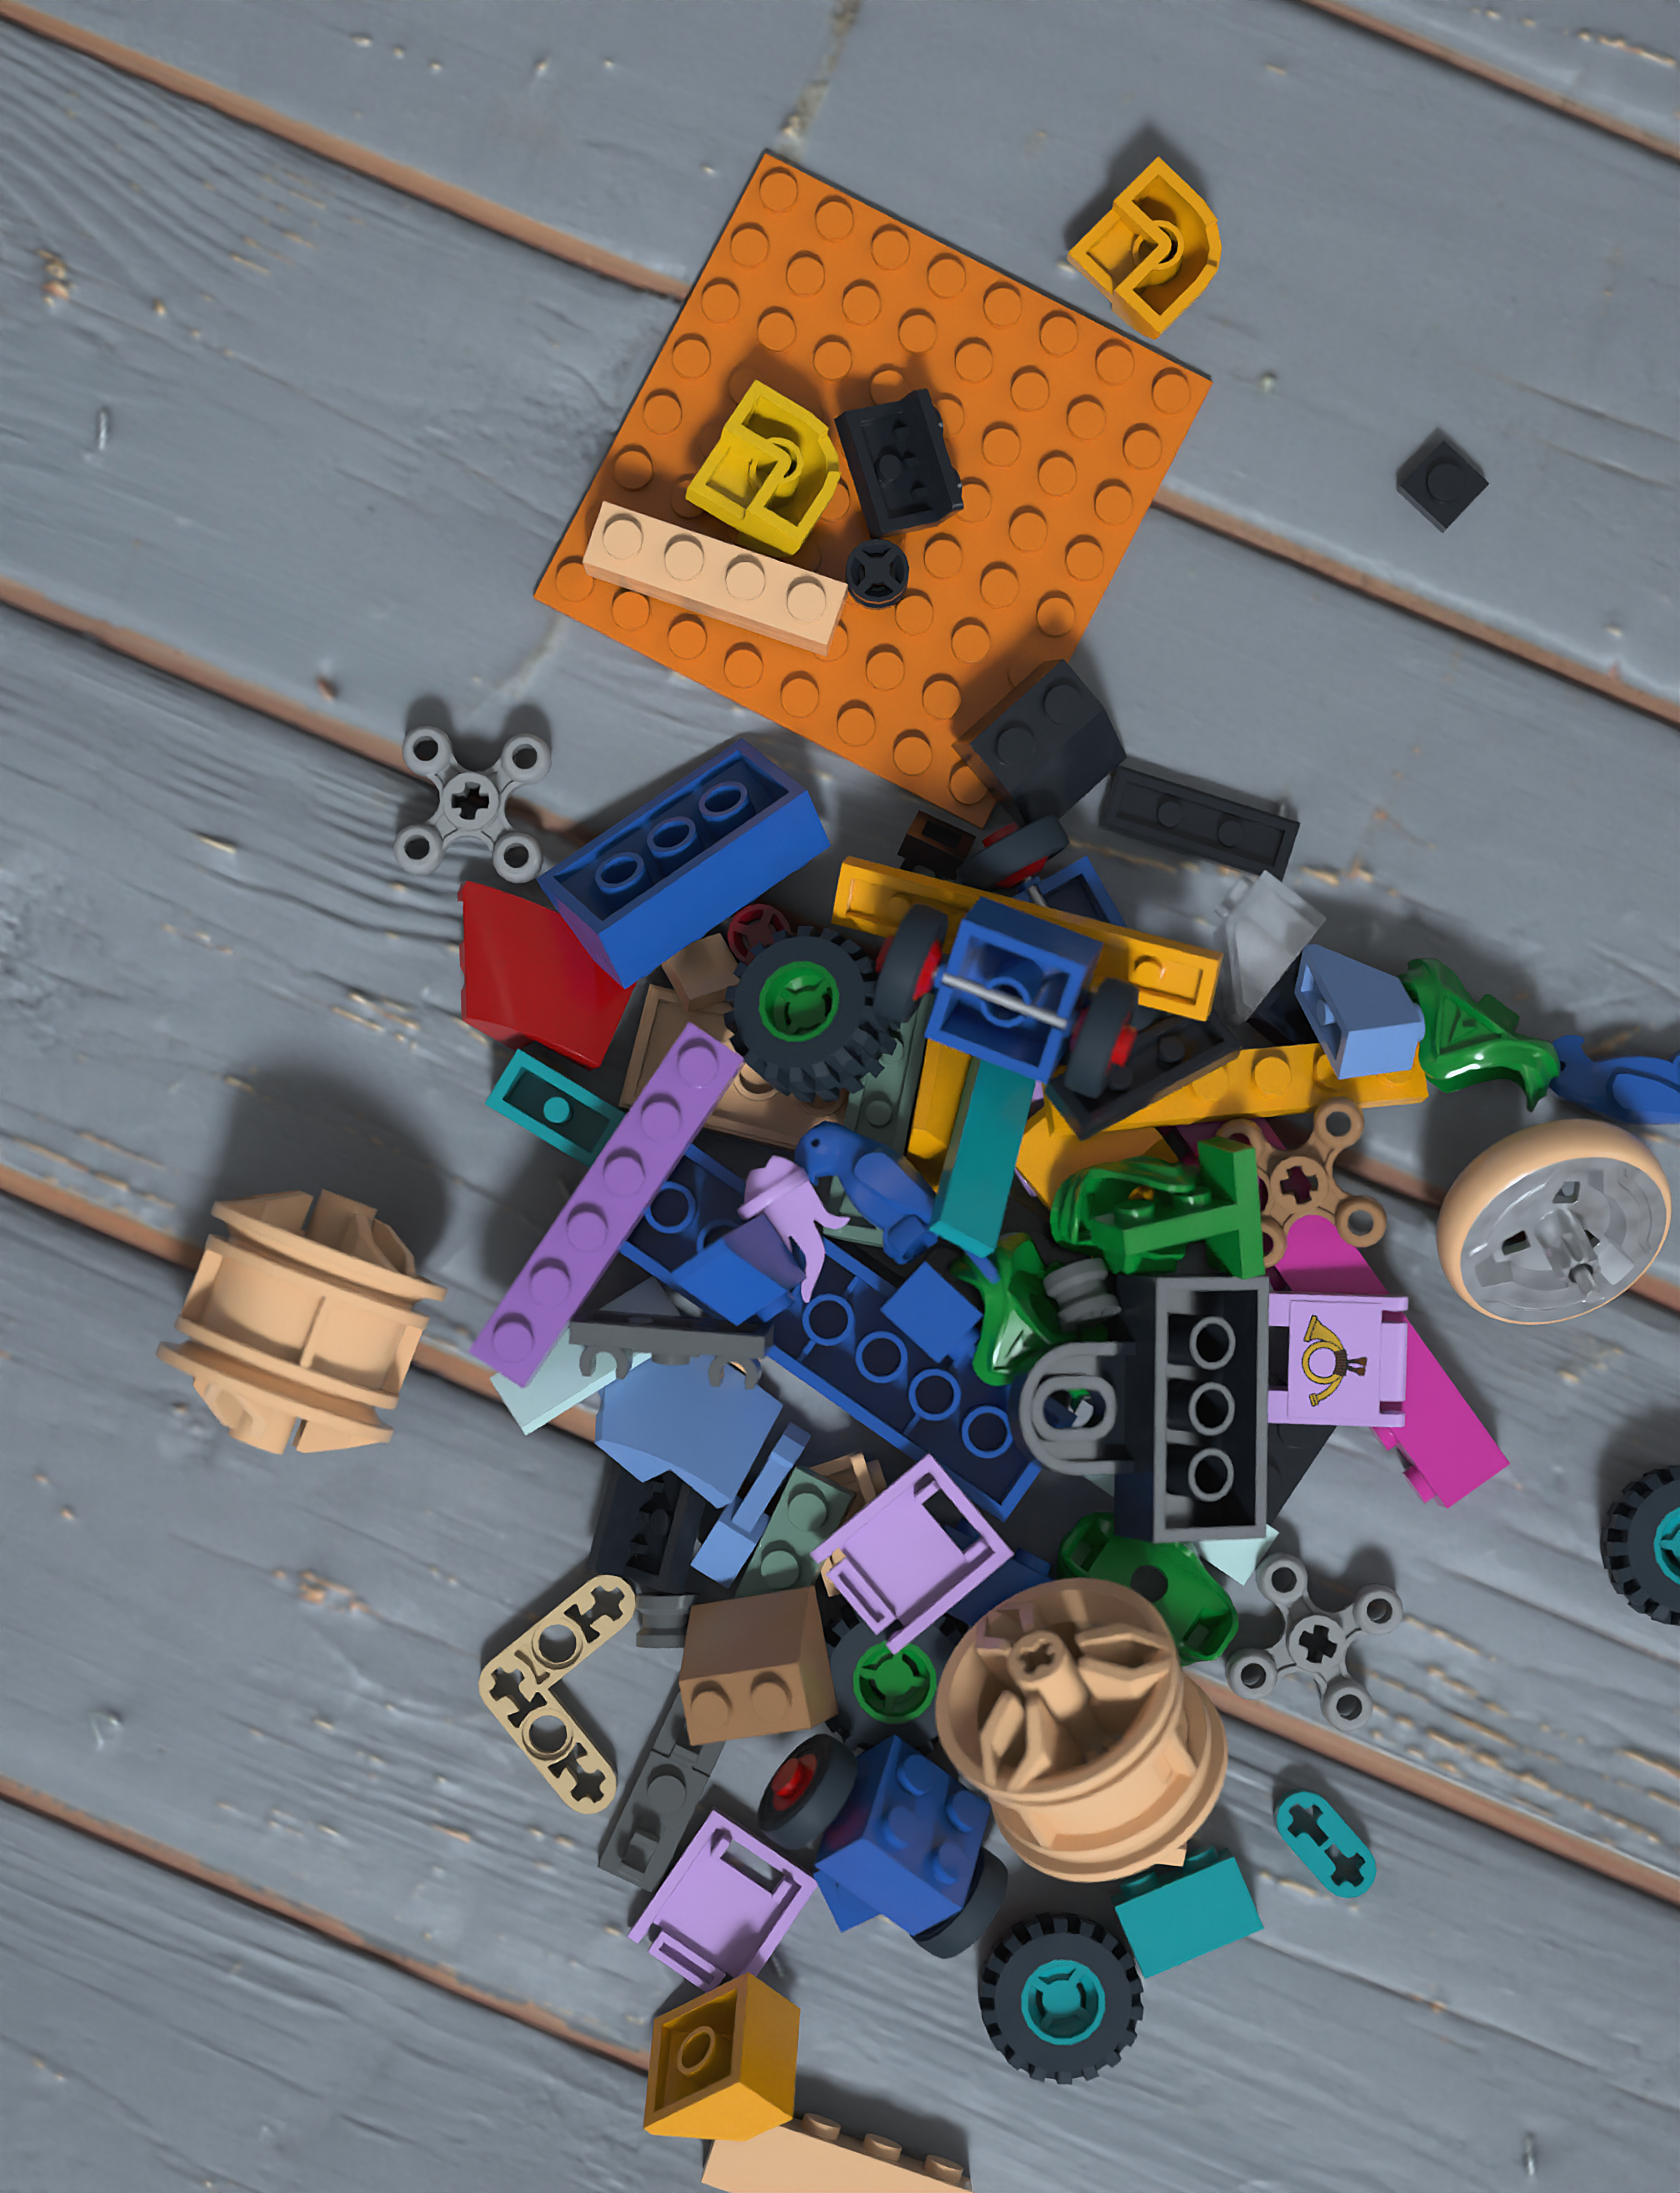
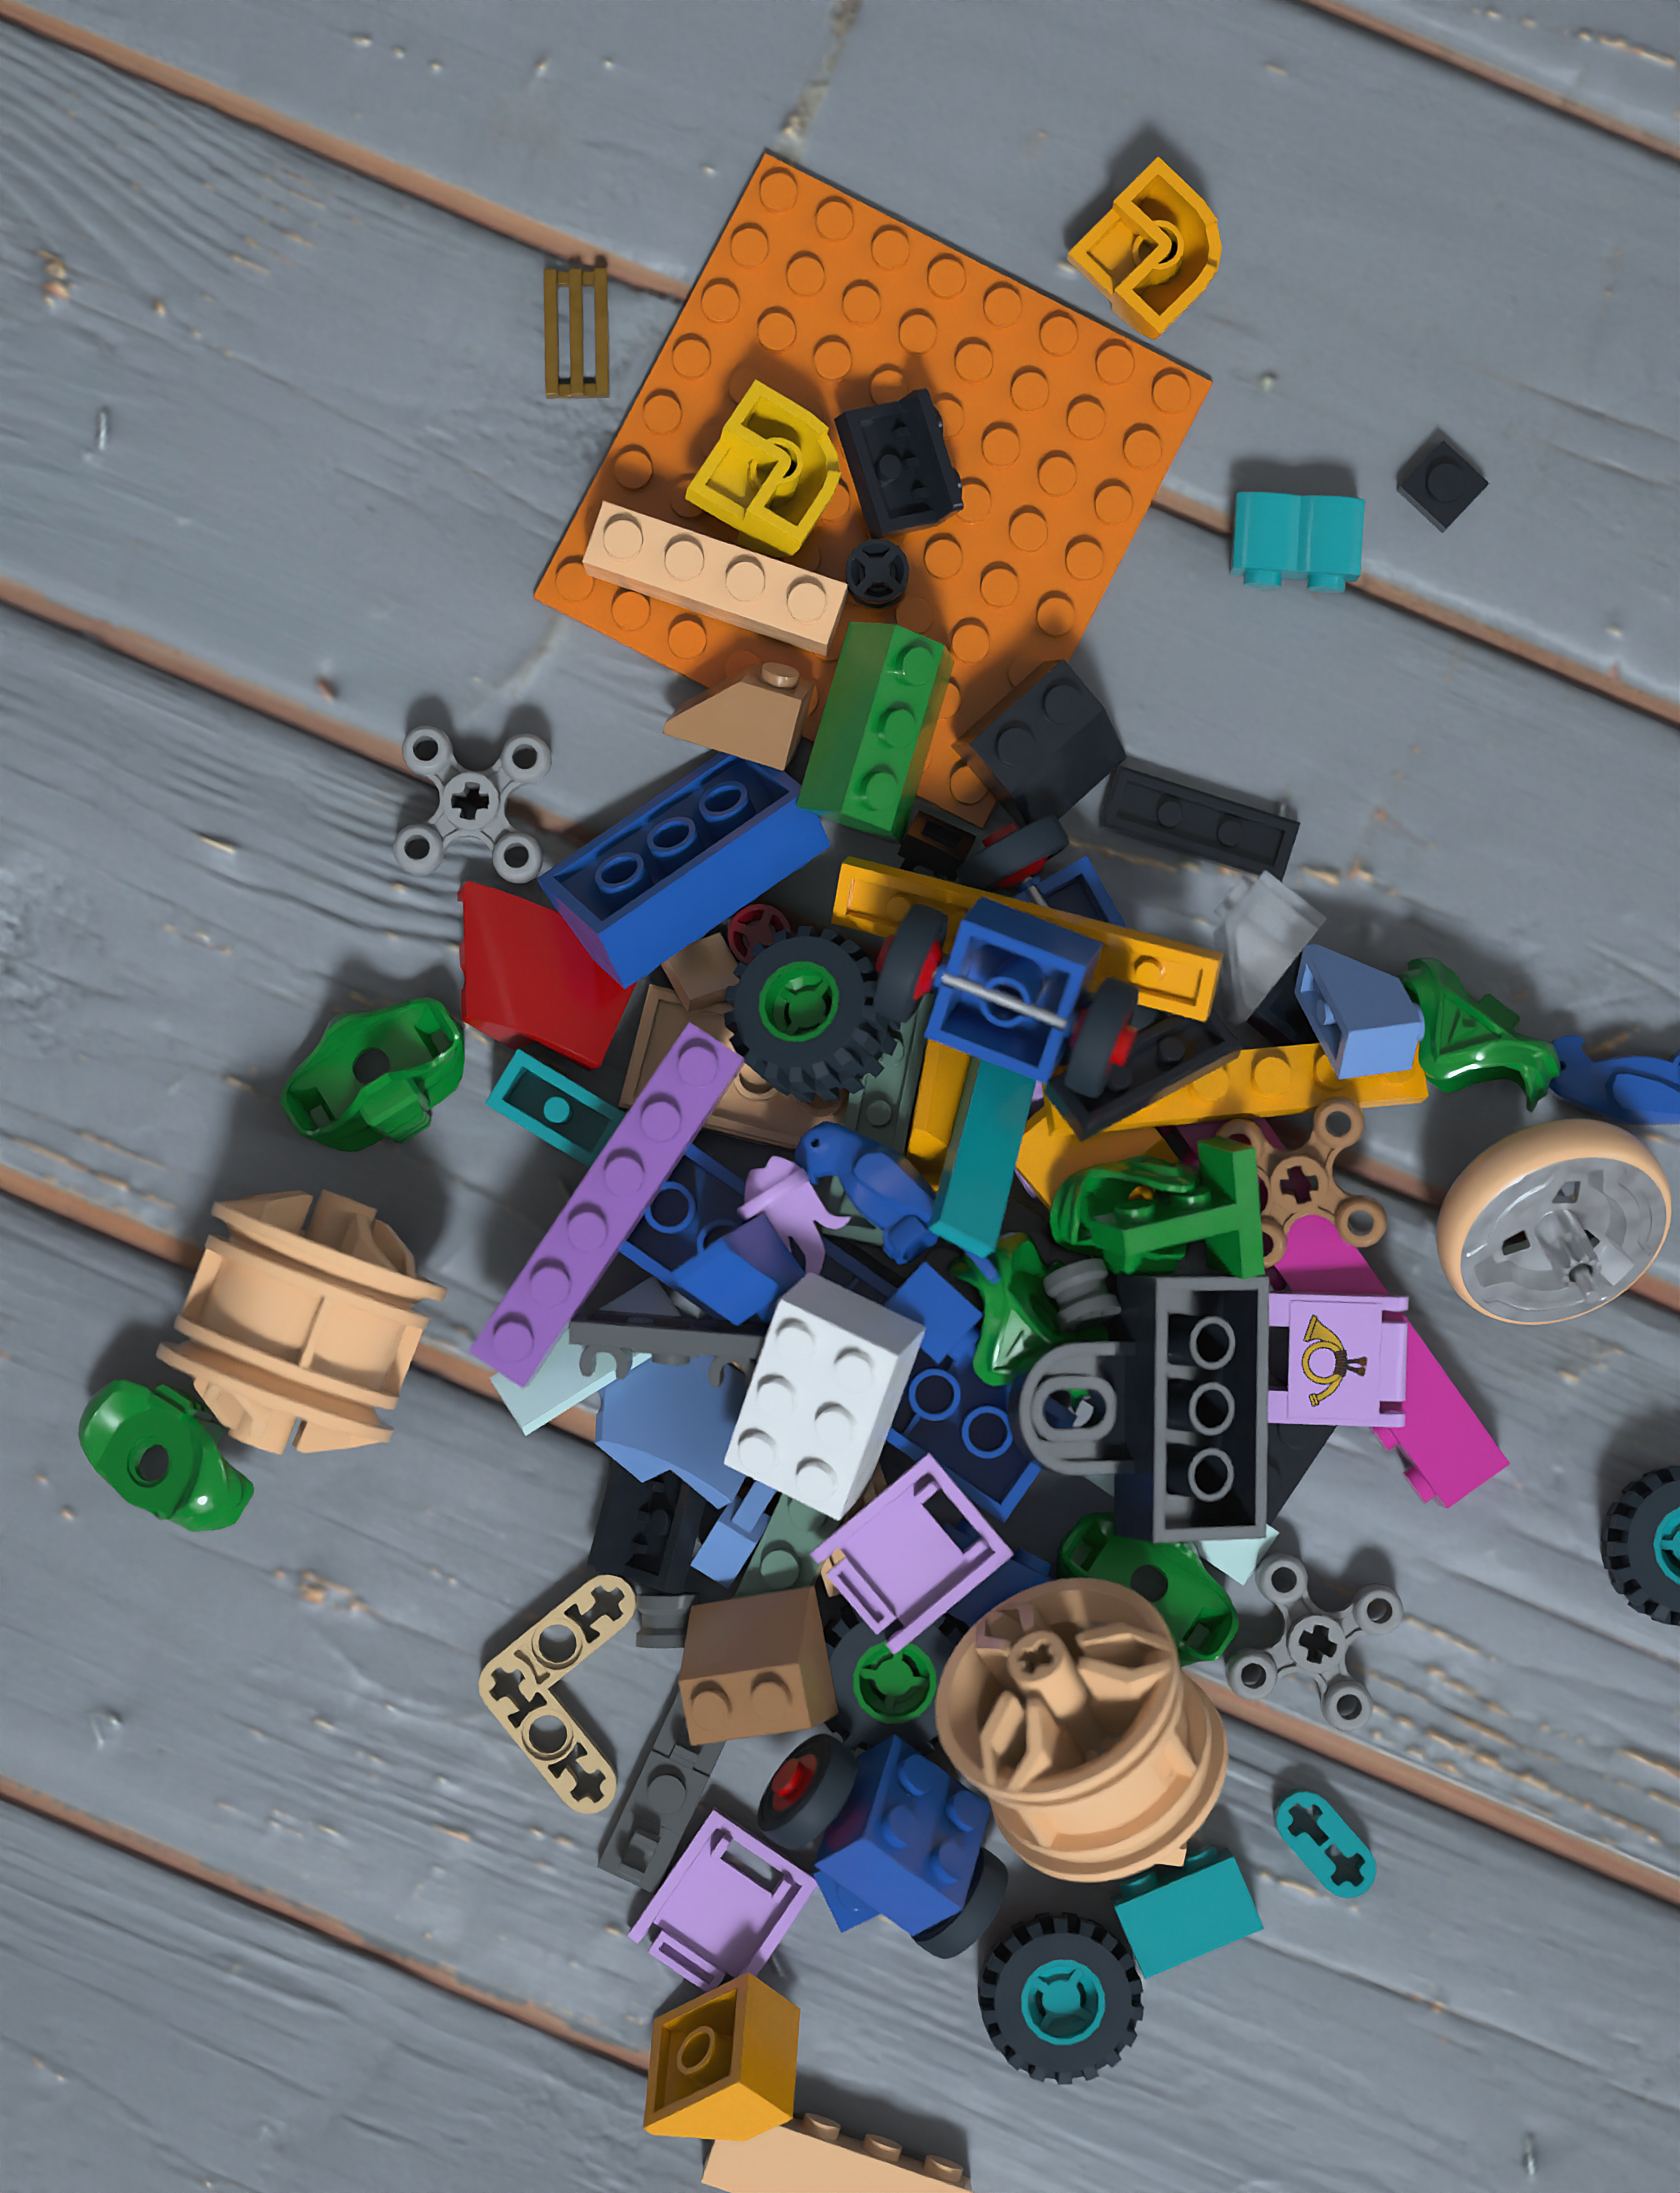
none -> green piece [78,1379,254,1532]
none -> green piece [280,997,465,1152]
none -> pearl gold tile [543,268,610,399]
none -> medium nougat slope [662,662,815,771]
none -> white brick [723,1272,926,1521]
none -> green slope [796,621,954,845]
none -> teal brick [1230,492,1365,593]

